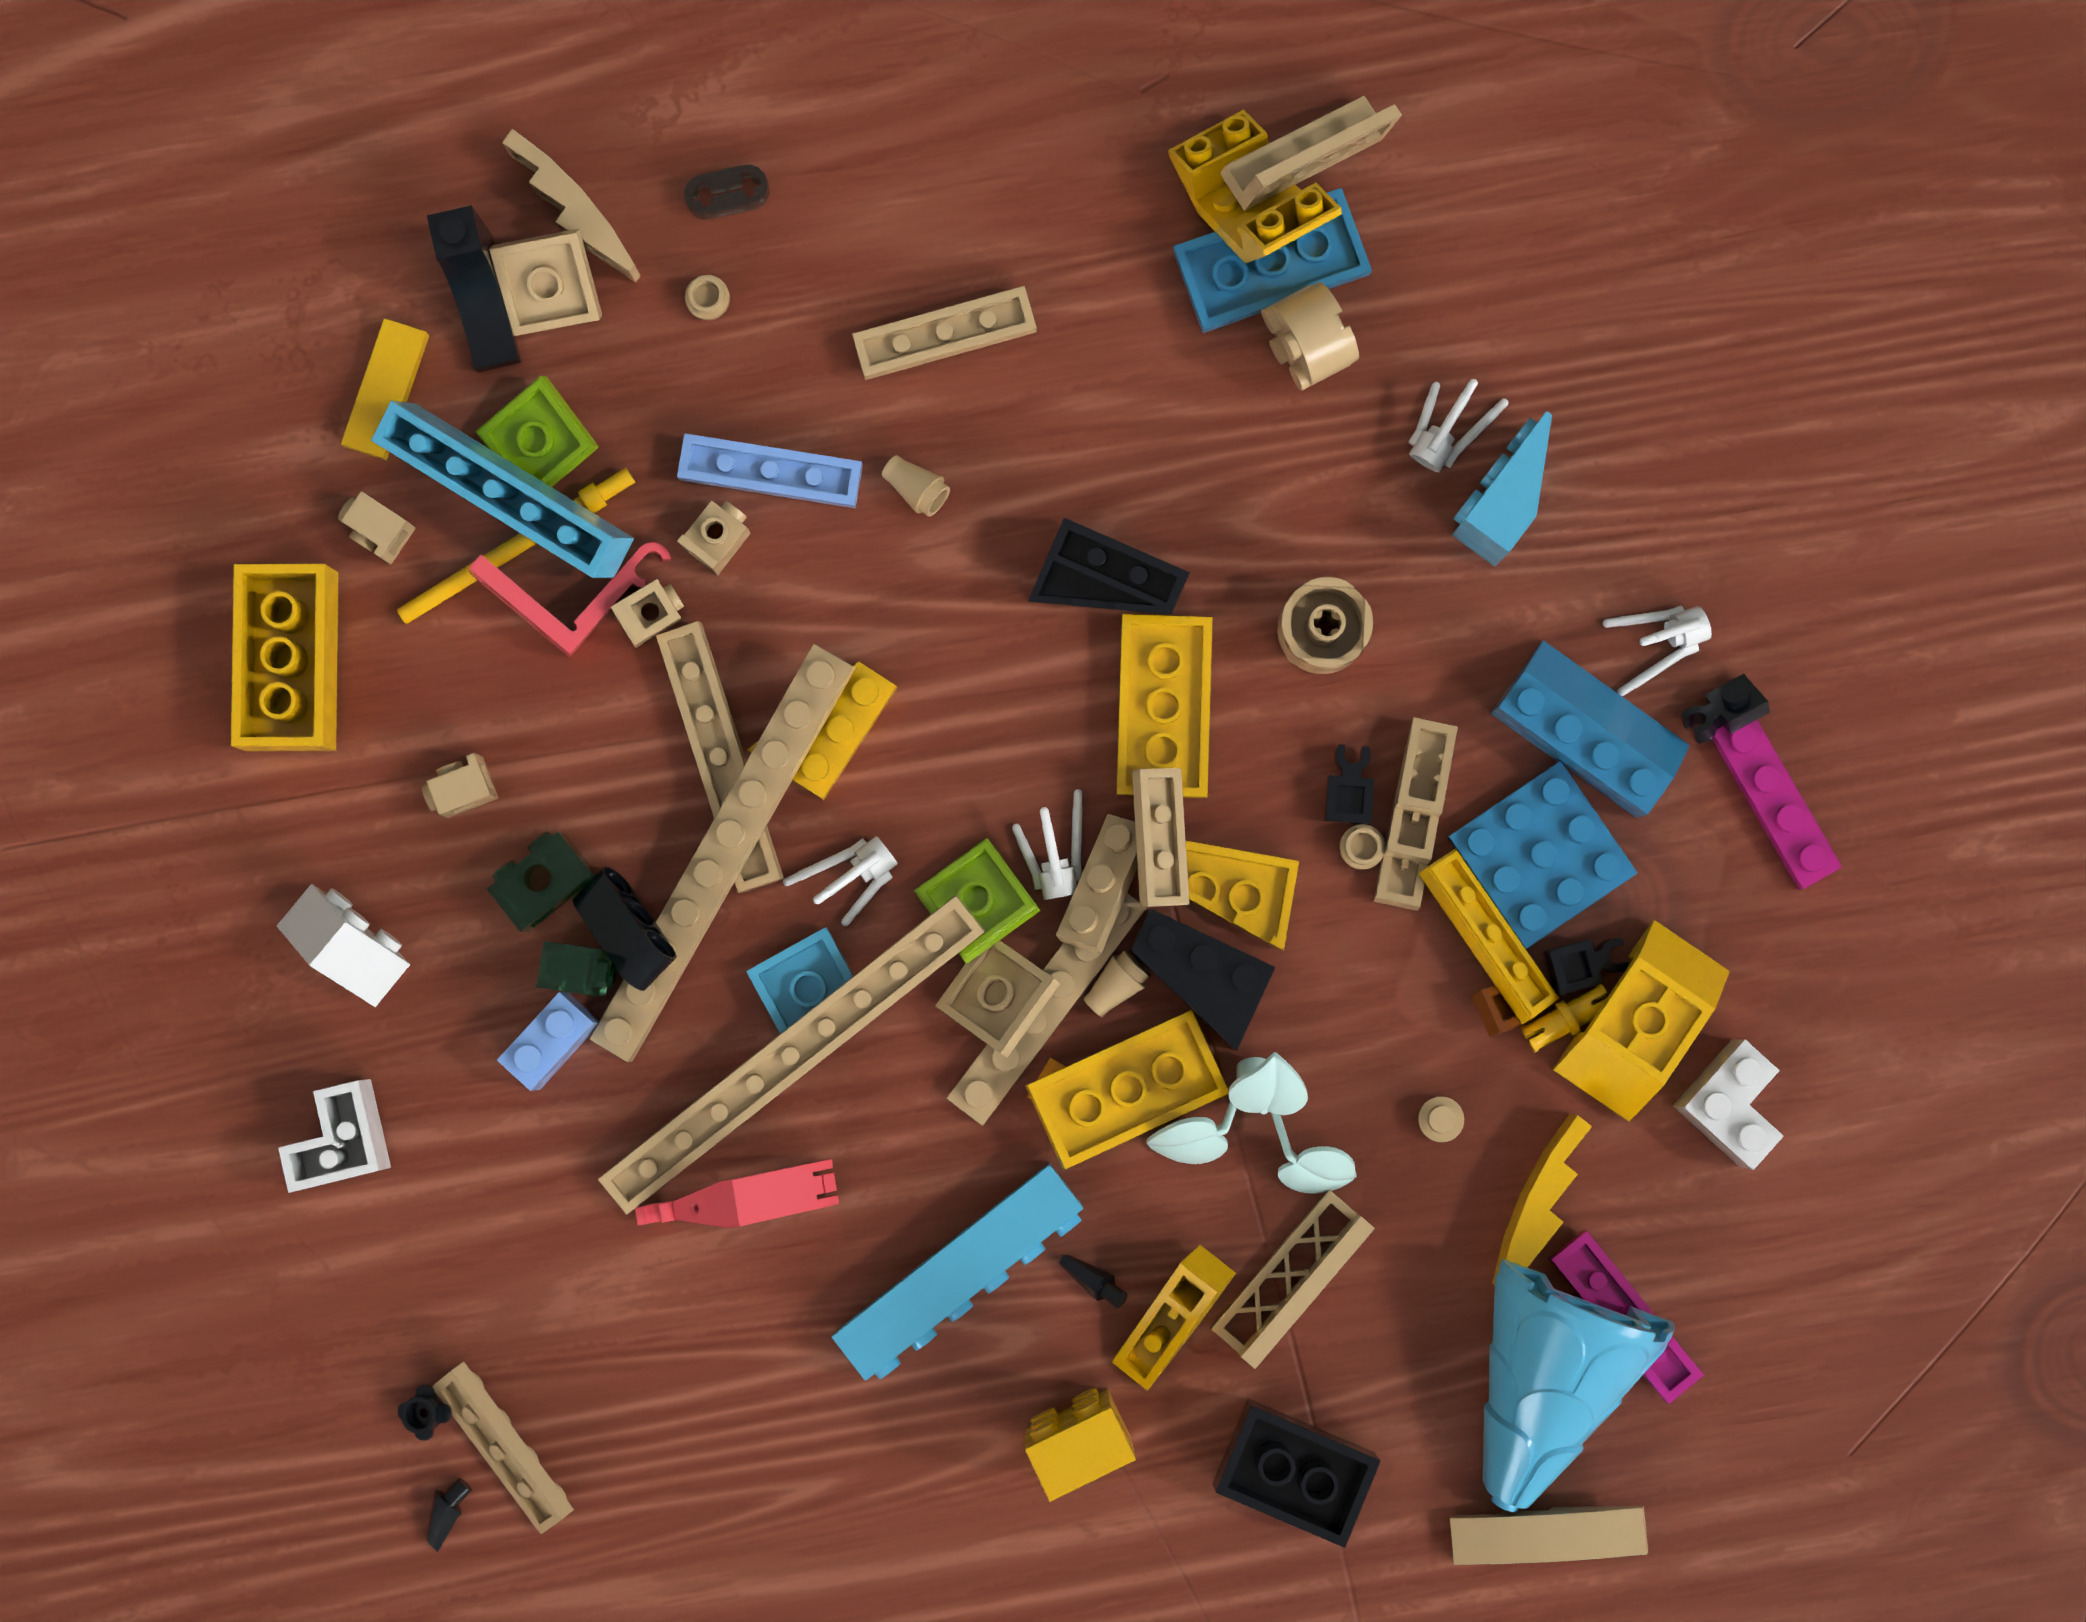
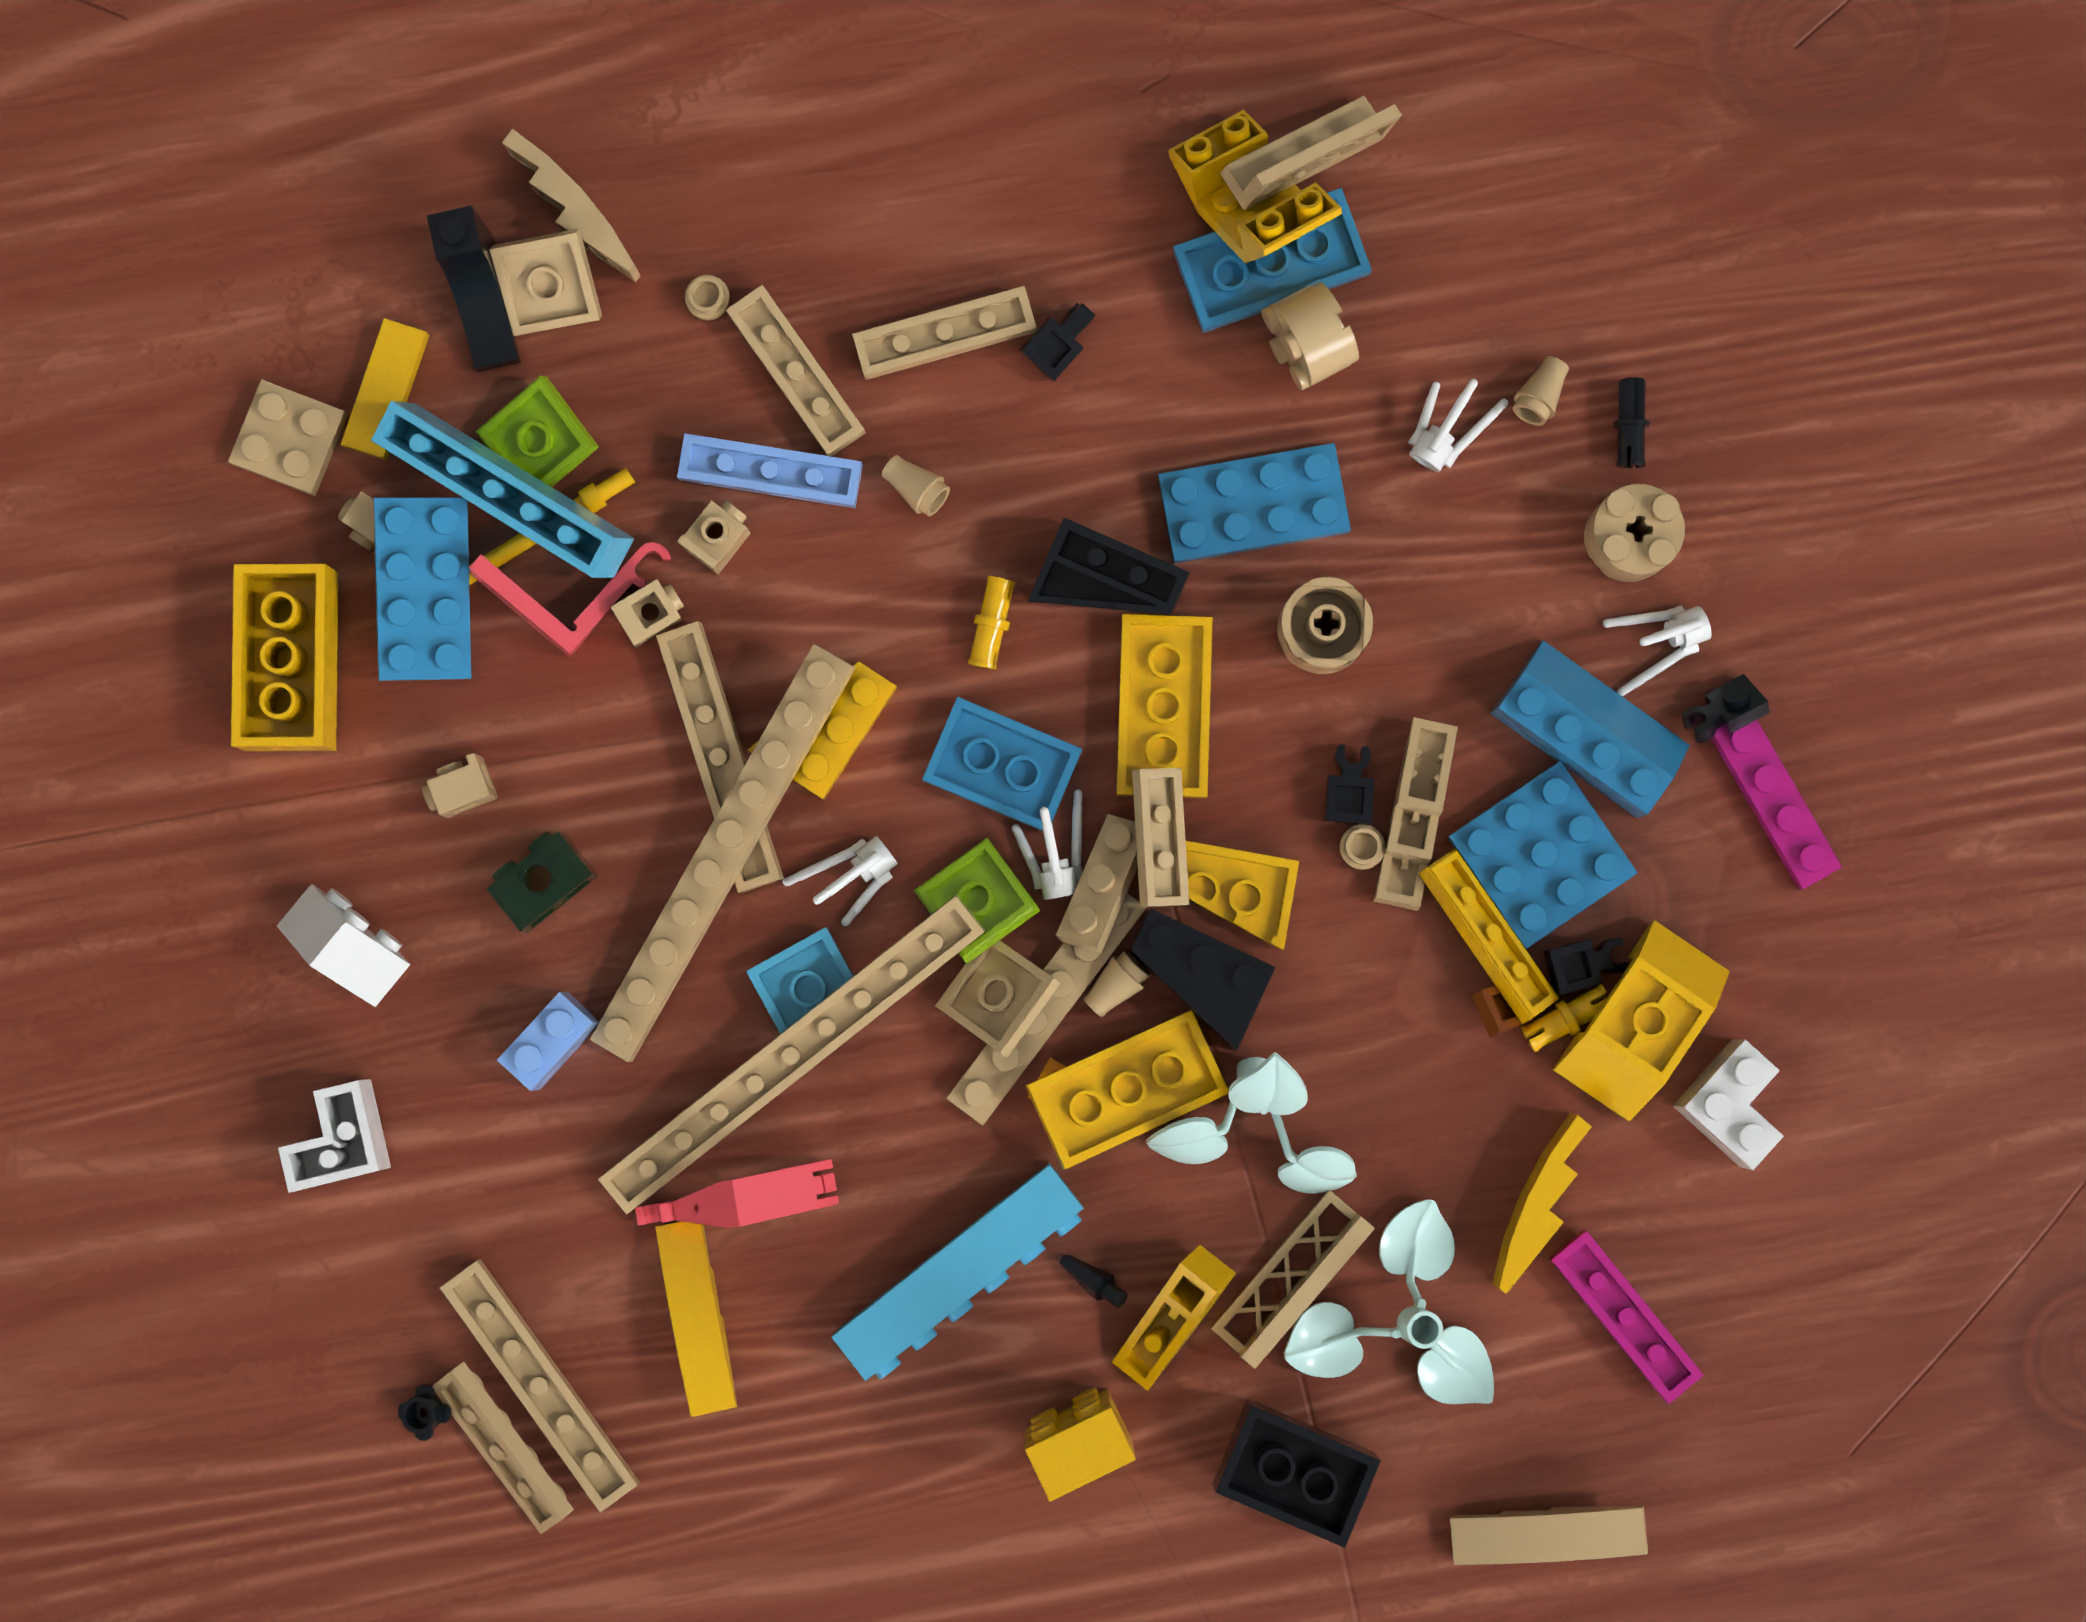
black bar [427,1478,472,1552] -> none
clear green brick [536,941,617,996] -> none
black beam [572,866,677,991] -> none
clear smoke beam [684,165,770,220] -> none
tan plate [1418,1096,1464,1142] -> none
medium azure slope [1452,411,1552,567] -> none
medium azure cone [1482,1259,1675,1512] -> none
none -> tan plate [228,379,349,497]
none -> dark azure plate [373,497,471,681]
none -> tan plate [440,1259,640,1513]
none -> yellow slope [655,1221,737,1417]
none -> tan plate [726,285,866,457]
none -> dark azure plate [922,697,1082,831]
none -> yellow pin [968,576,1016,670]
none -> black plate [1019,303,1095,381]
none -> dark azure plate [1158,443,1351,564]
none -> light aqua plant [1284,1199,1494,1404]
none -> tan cone [1513,356,1569,426]
none -> tan brick [1584,484,1685,582]
none -> black axle [1614,377,1650,469]

